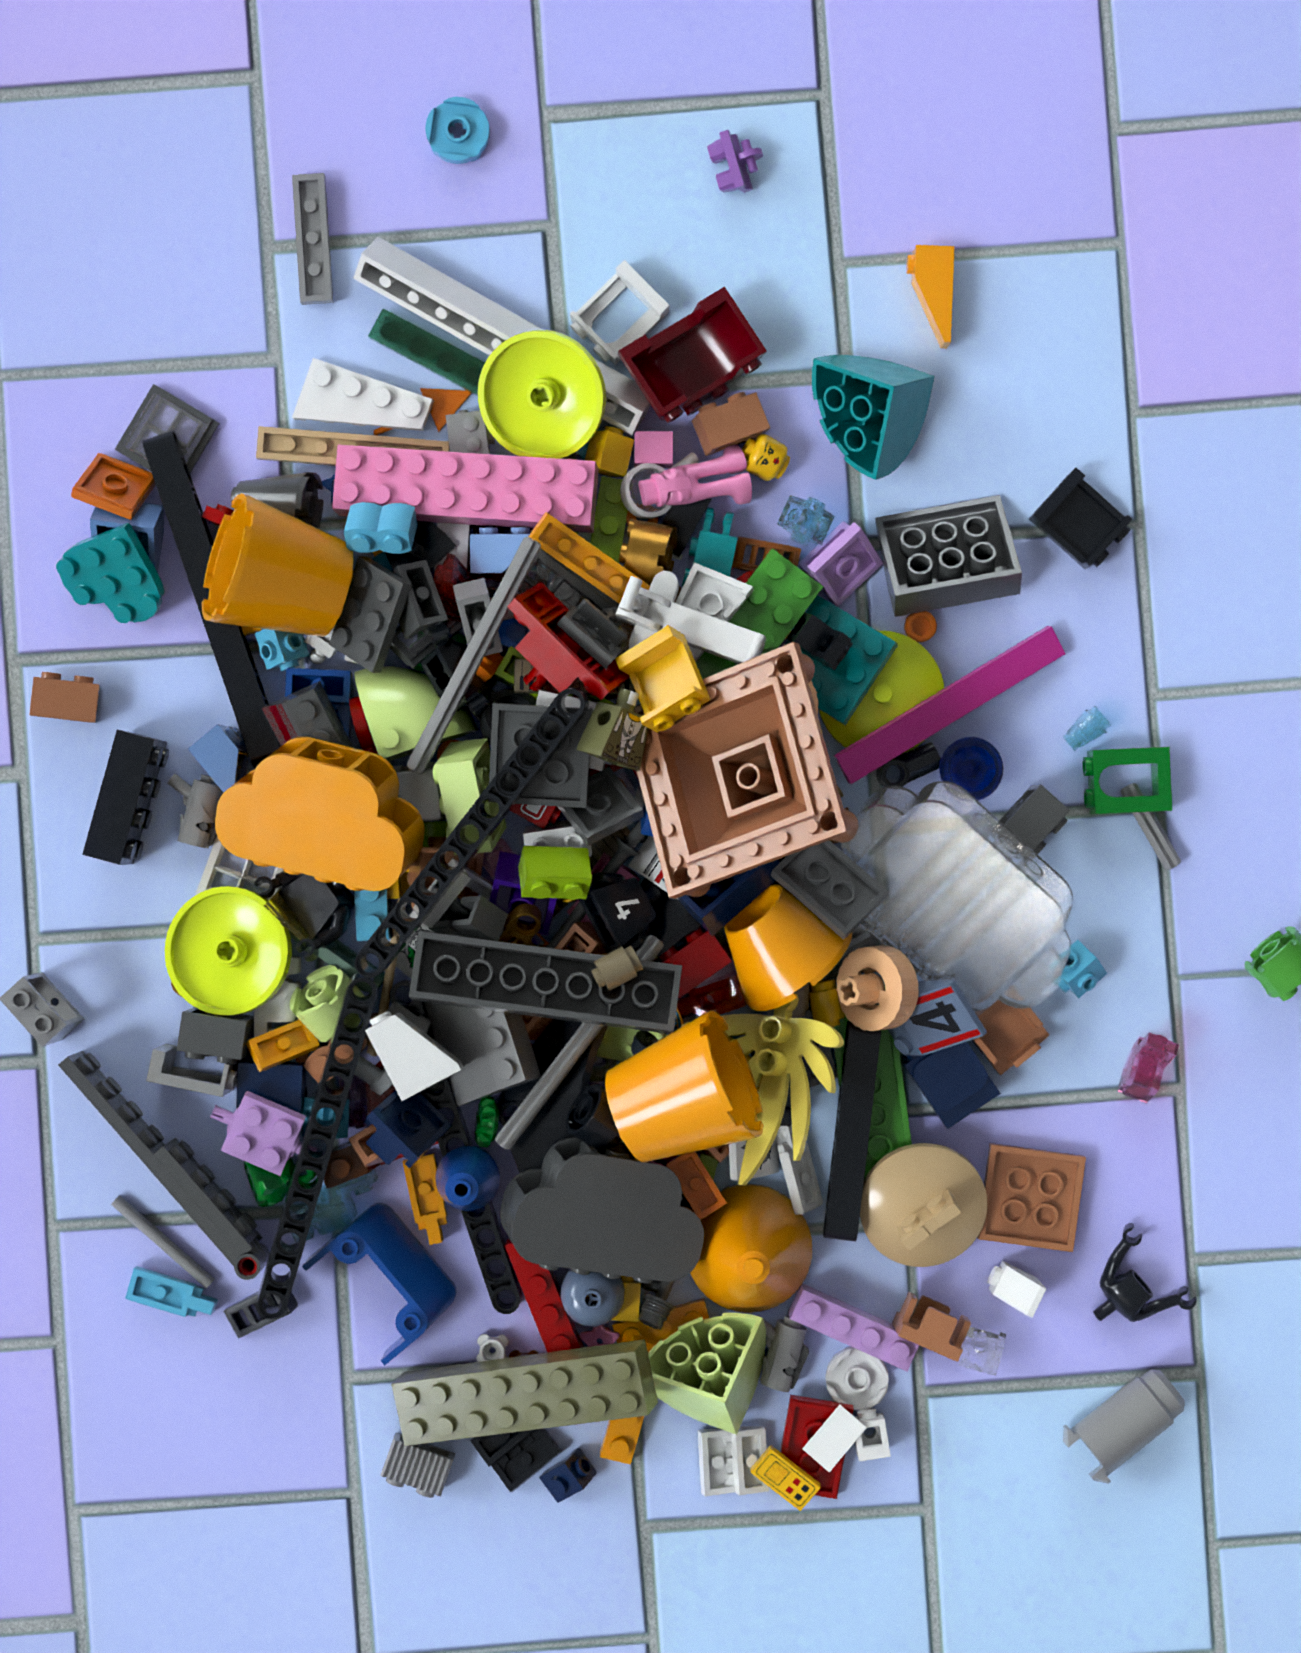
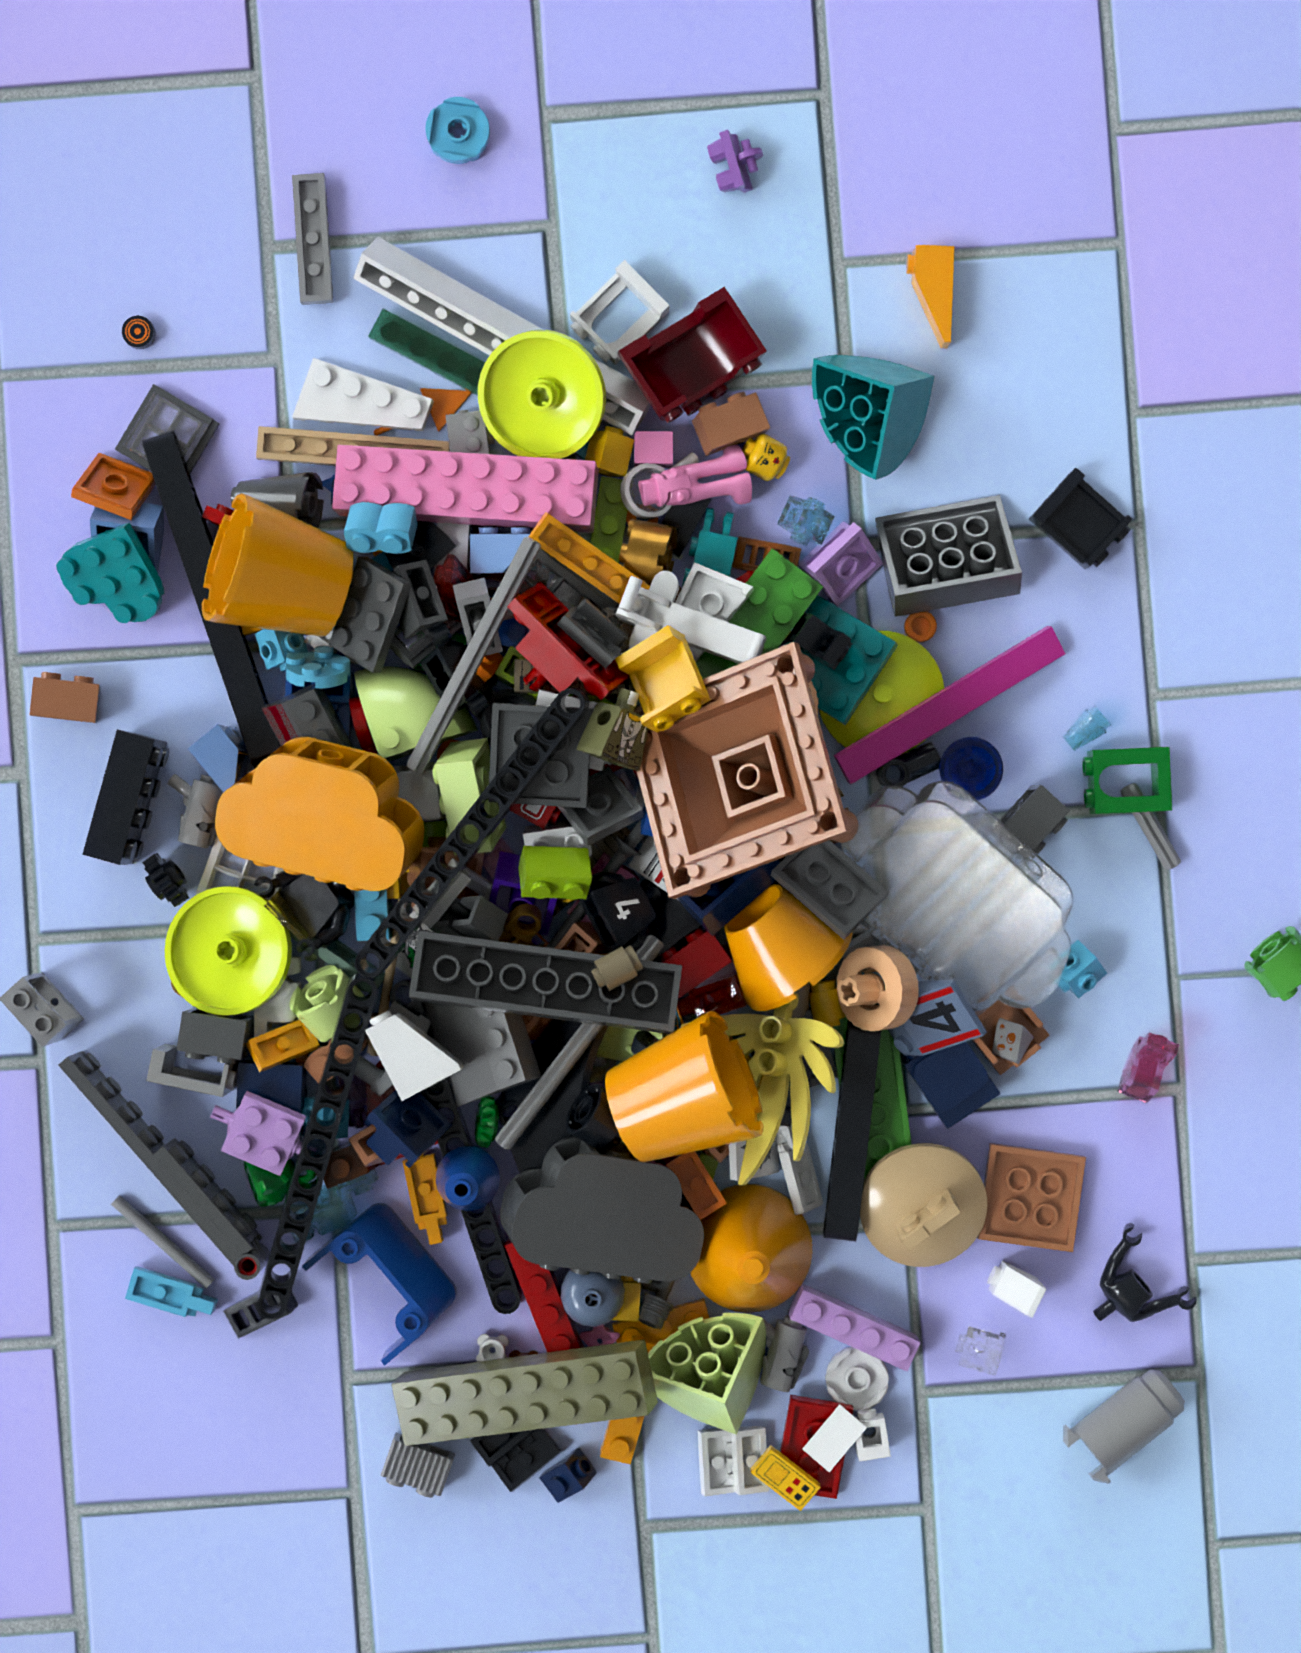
nougat panel [892,1292,971,1362] -> none
none -> black tile [122,315,156,349]
none -> black gear [142,853,190,907]
none -> medium azure plate [285,646,351,689]
none -> light grey slope [992,1018,1034,1064]

